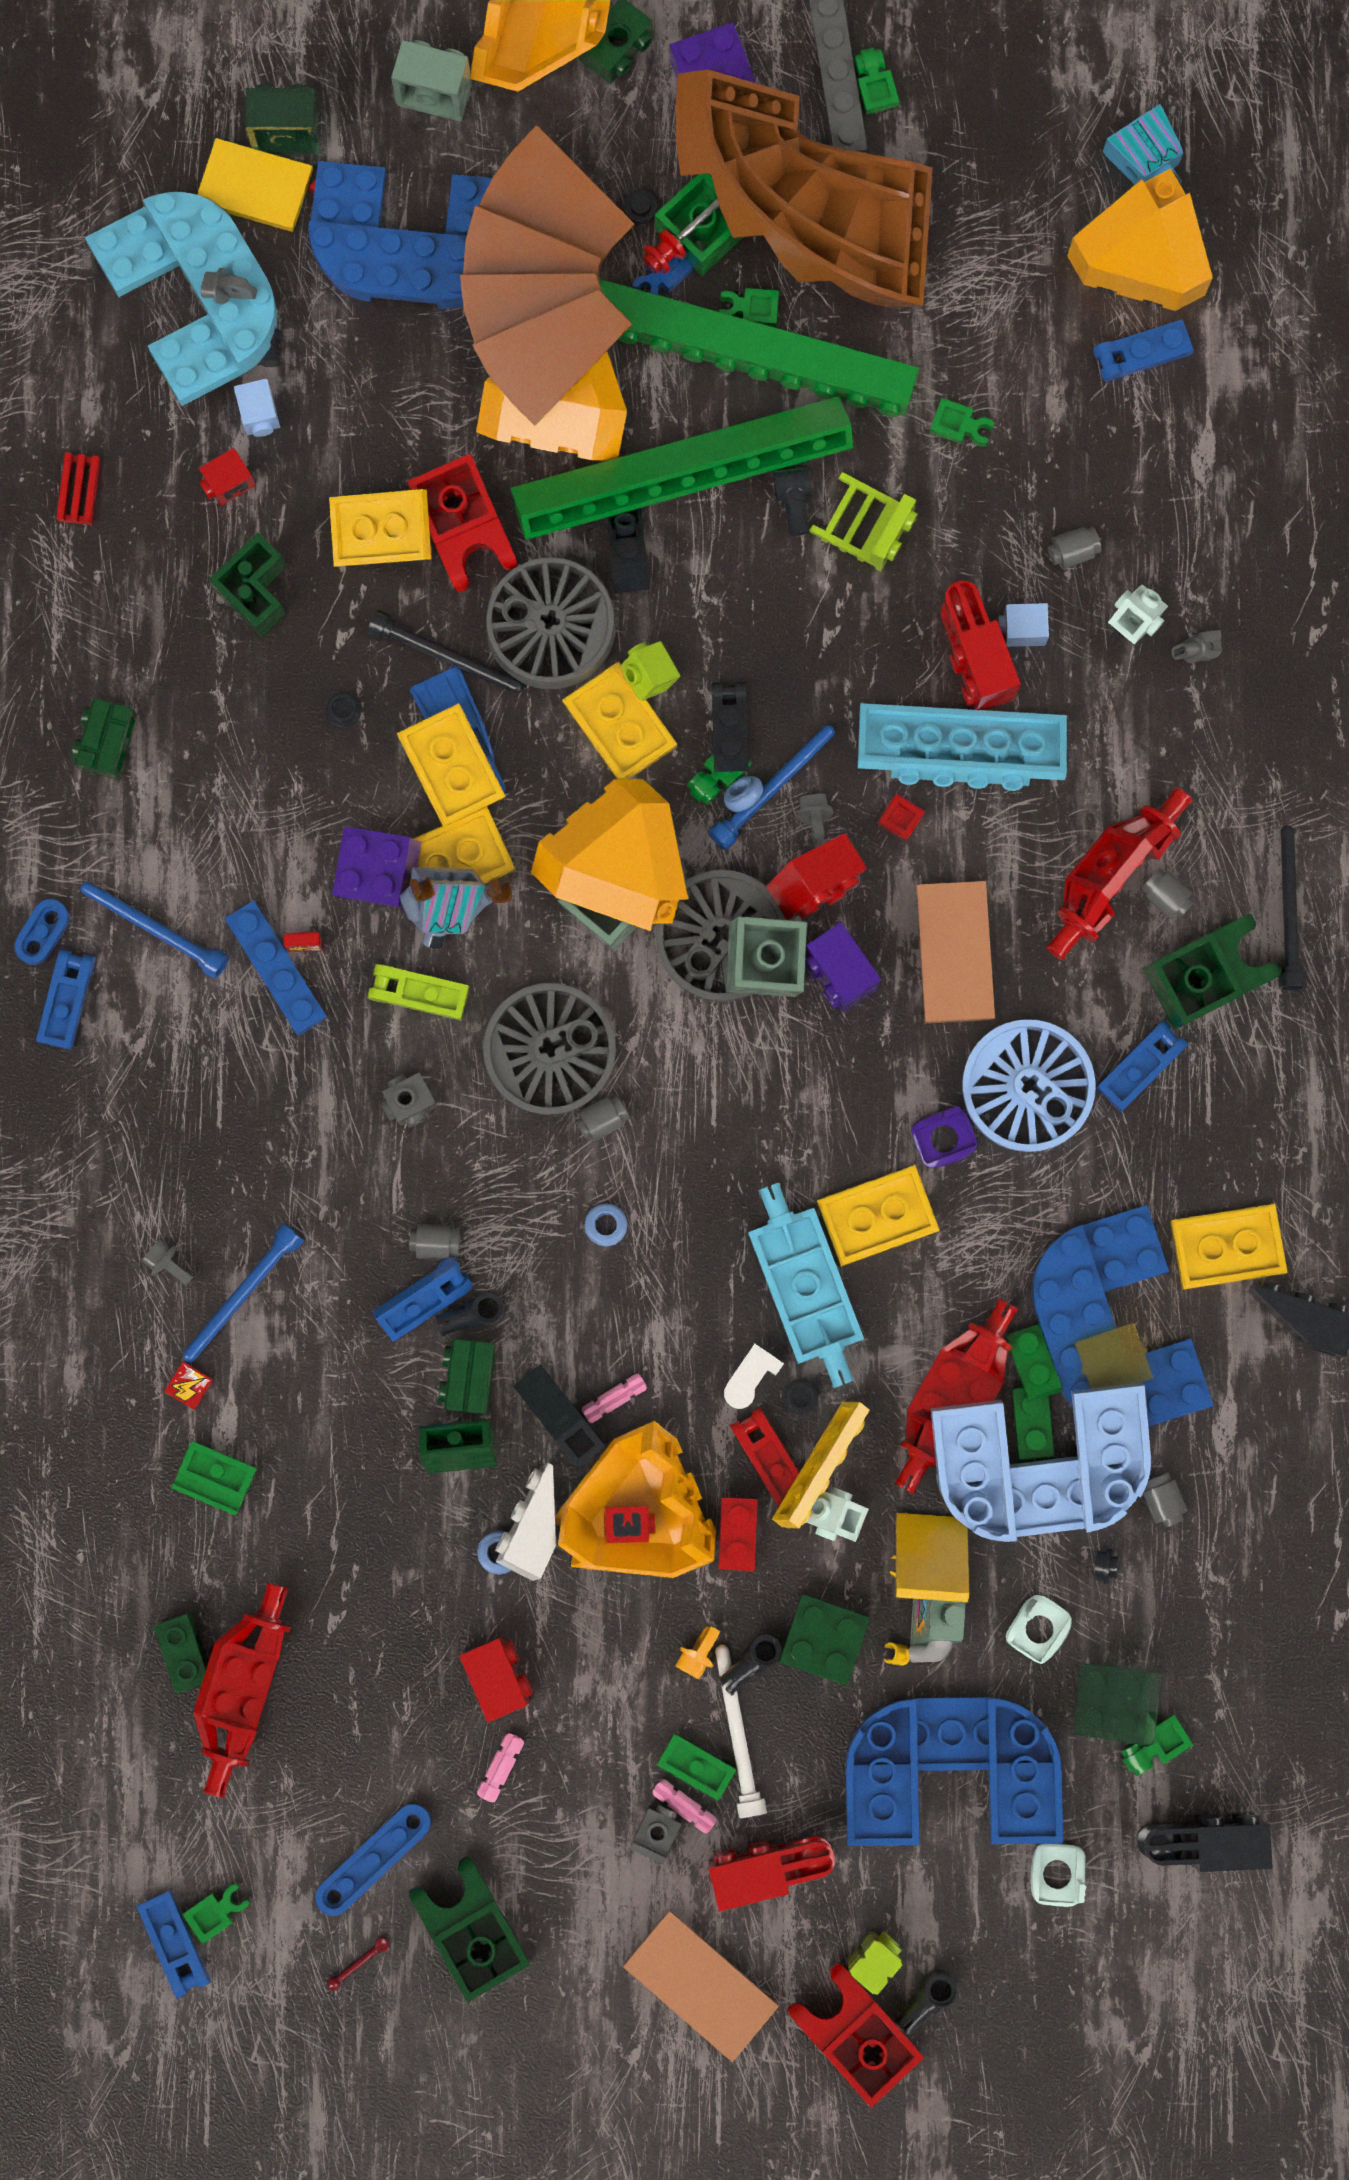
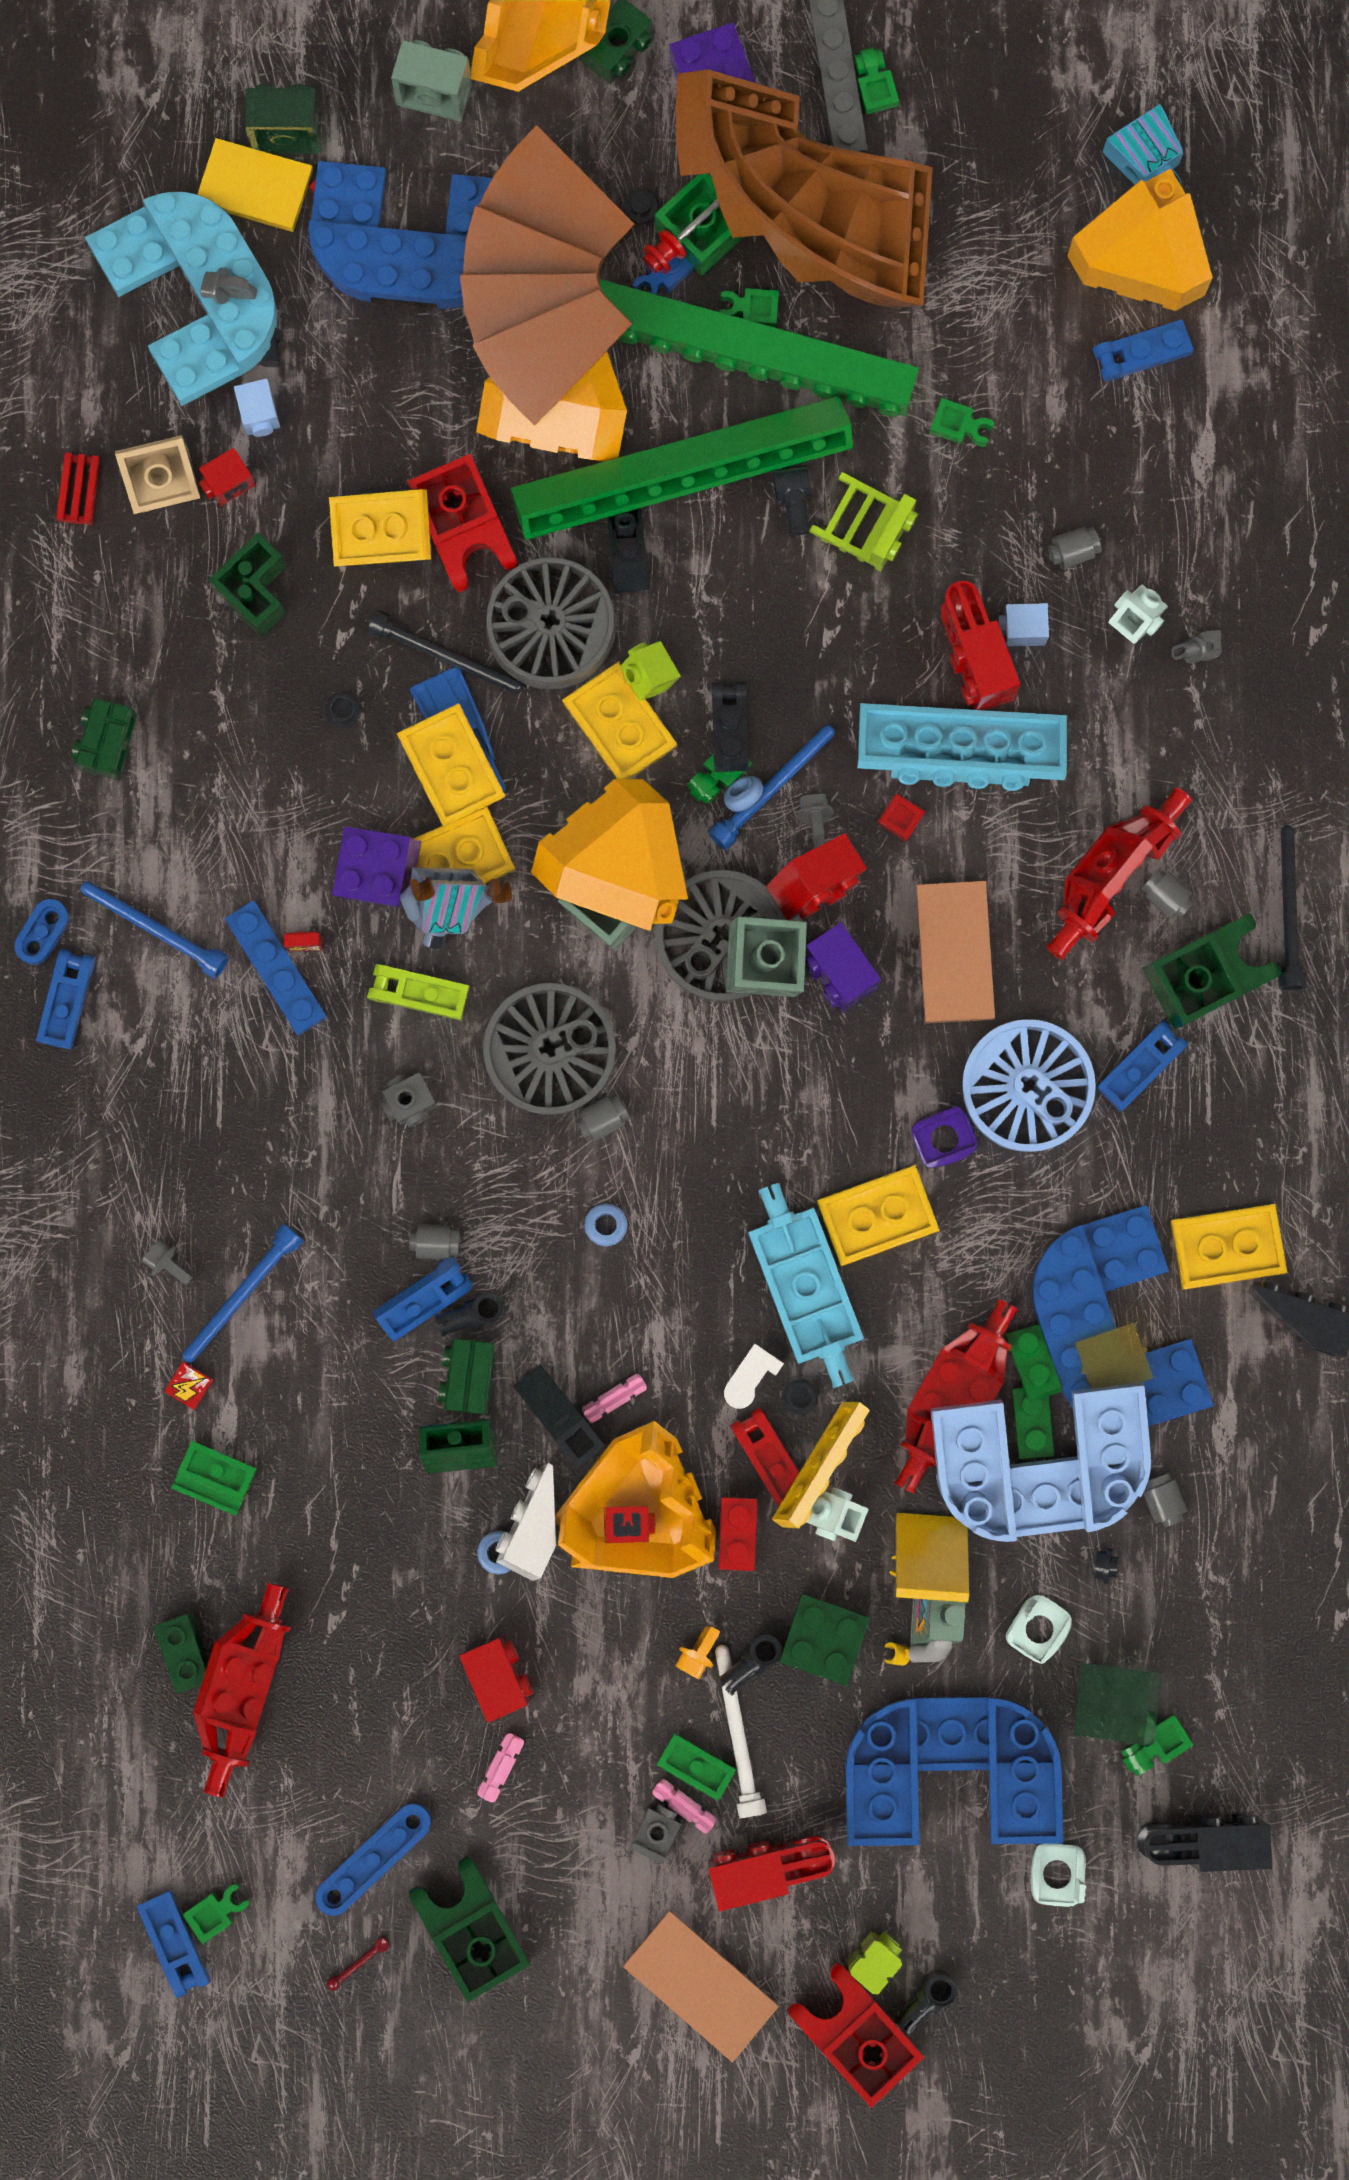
none -> tan slope [115,435,200,514]

